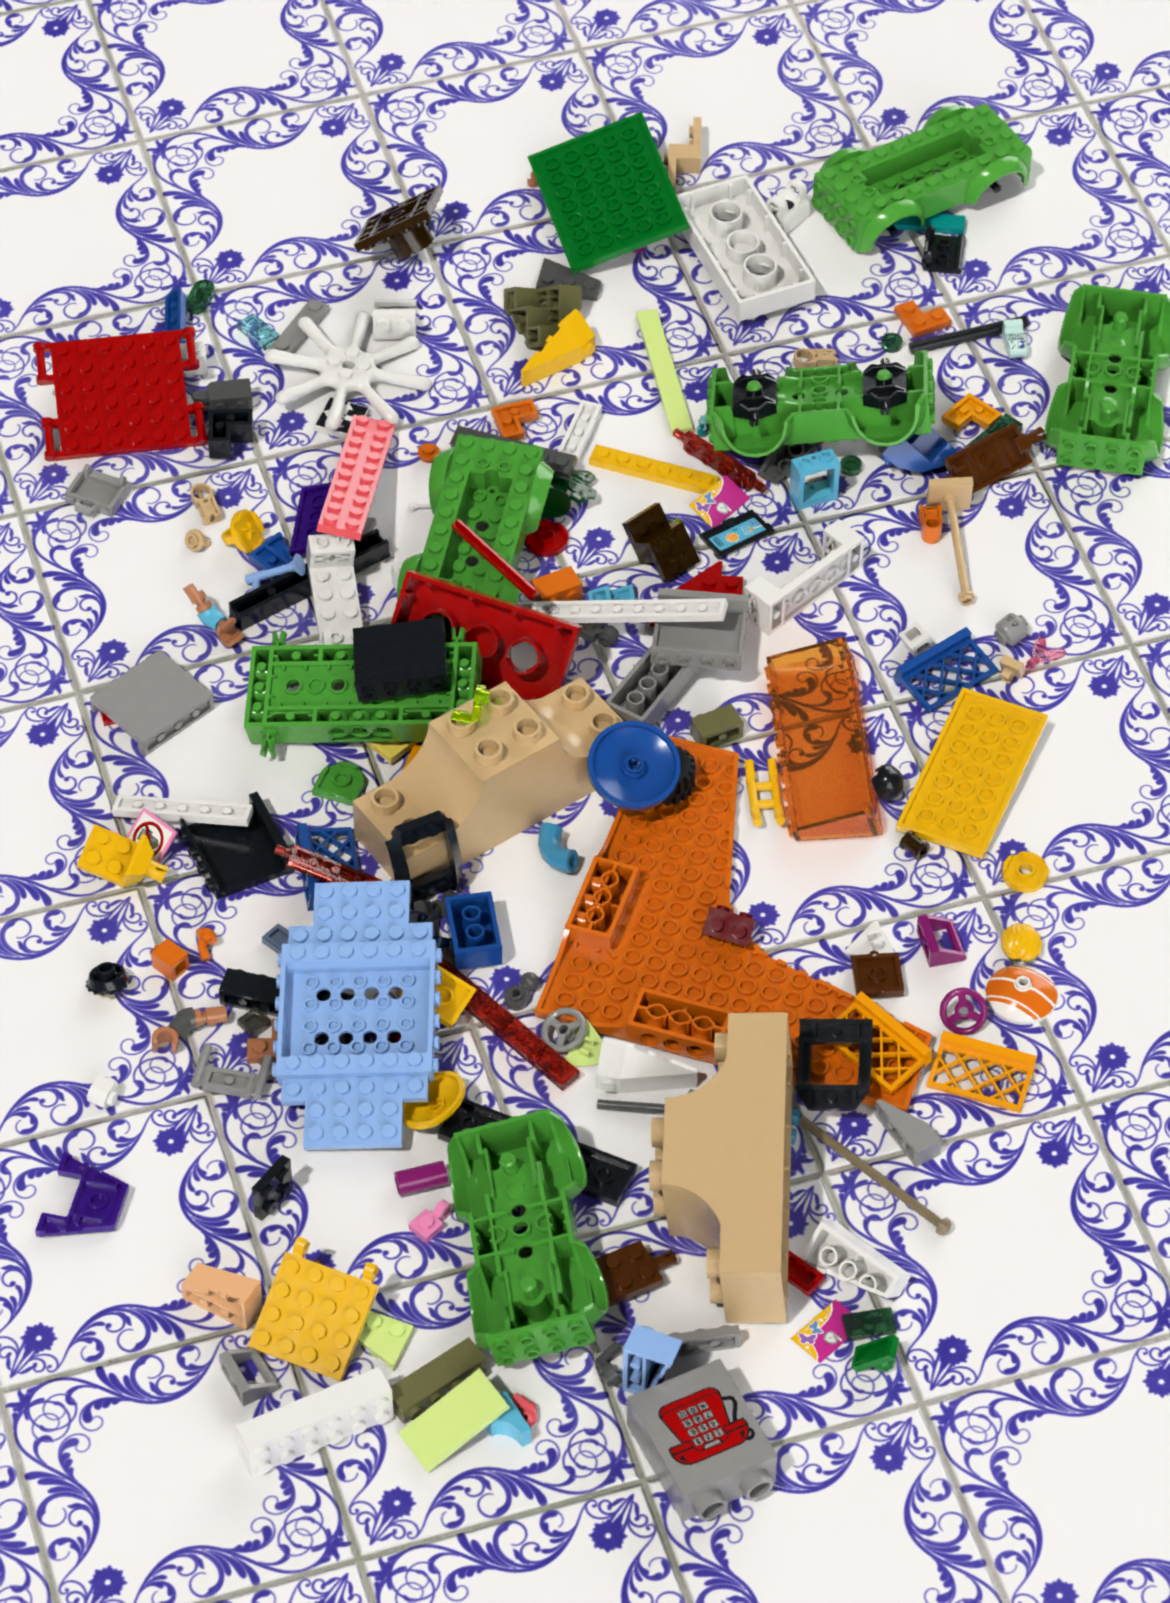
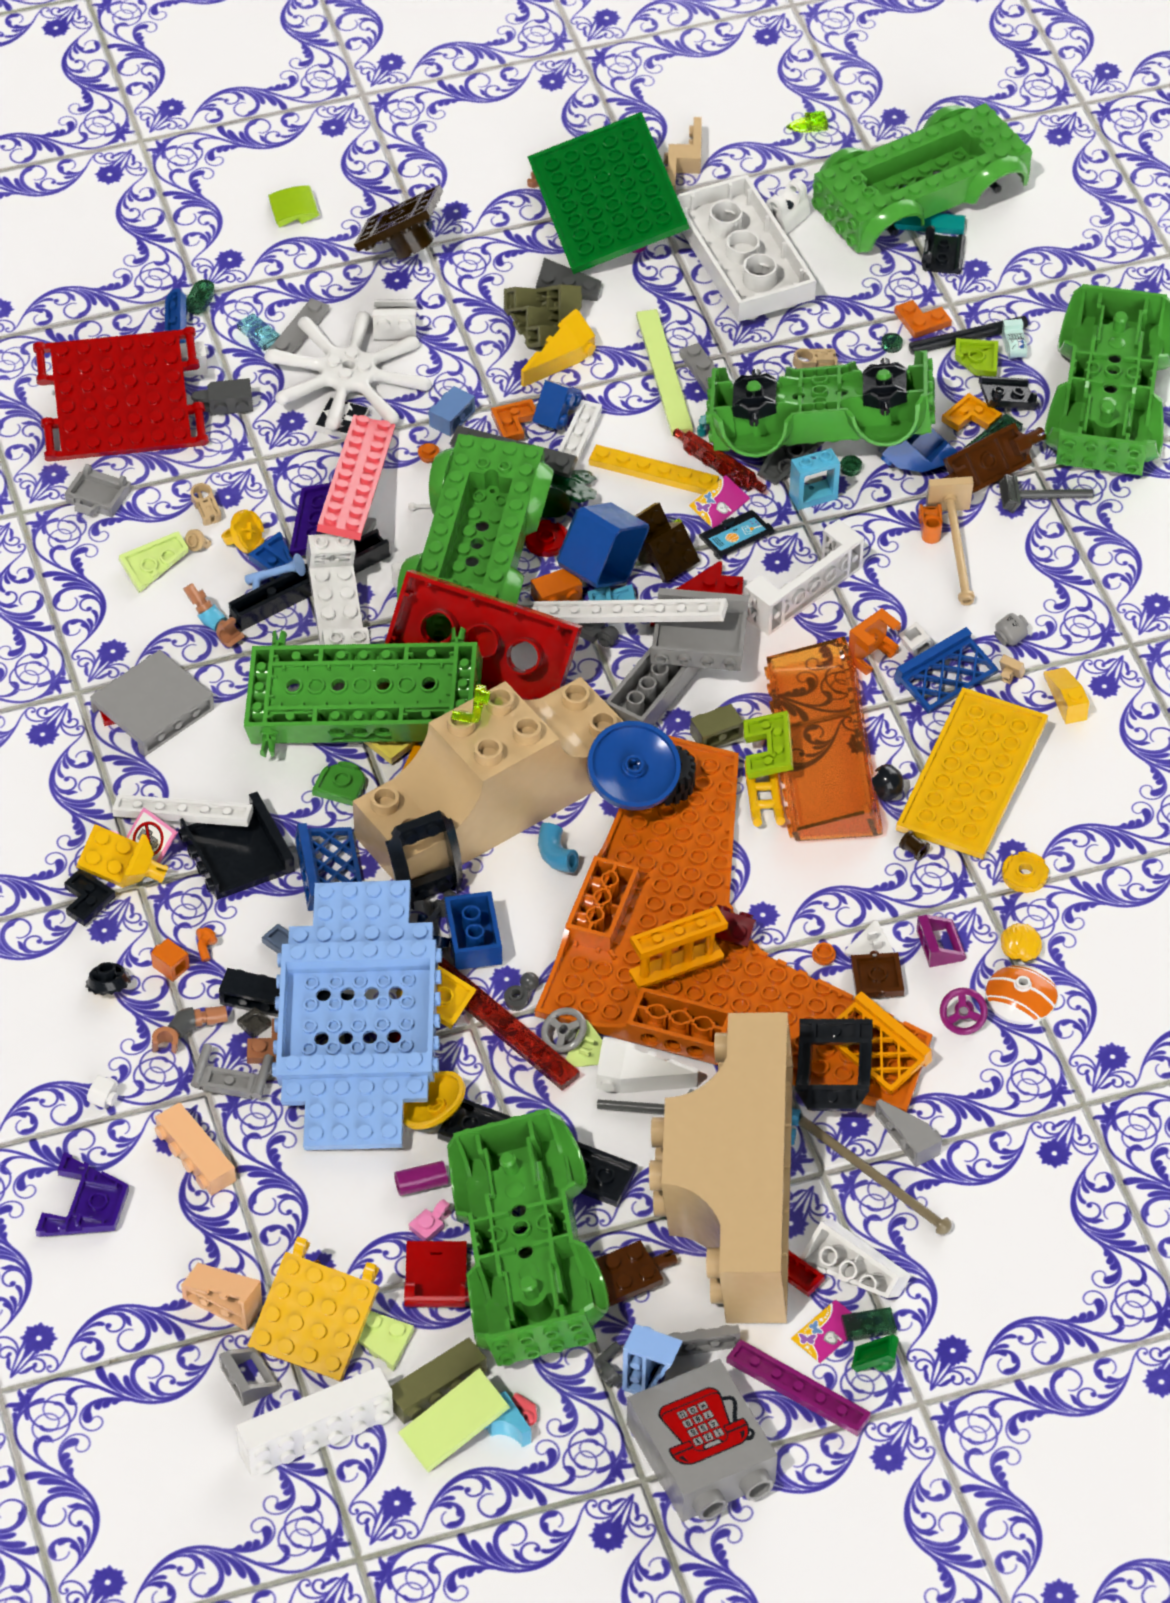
black brick [208,409,254,459] -> none
black plate [252,1154,293,1221] -> none
clear red plate [274,844,382,883] -> none
black panel [353,617,450,702] -> none
red axle [452,519,539,600] -> none
light orange fence [926,1030,1037,1113] -> none
clear pink piece [1025,636,1066,669] -> none
none -> black plate [64,869,116,926]
none -> yellowish green wing [119,531,188,593]
none -> light nougat brick [154,1102,236,1196]
none -> lime slope [268,185,319,228]
none -> red door [404,1241,469,1308]
none -> medium blue brick [428,386,475,437]
none -> blue brick [532,380,582,430]
none -> blue plate [557,502,650,588]
none -> light orange fence [629,906,728,989]
none -> light grey plate [679,343,716,395]
none -> magenta plate [726,1339,871,1436]
none -> lime plate [743,711,793,779]
none -> clear neon green plate [786,111,828,132]
none -> orange plate [812,942,836,965]
none -> orange panel [847,608,901,675]
none -> lime plate [955,338,998,377]
none -> black piece [978,376,1039,410]
none -> dark grey piece [999,474,1093,513]
none -> yellow slope [1043,667,1089,724]

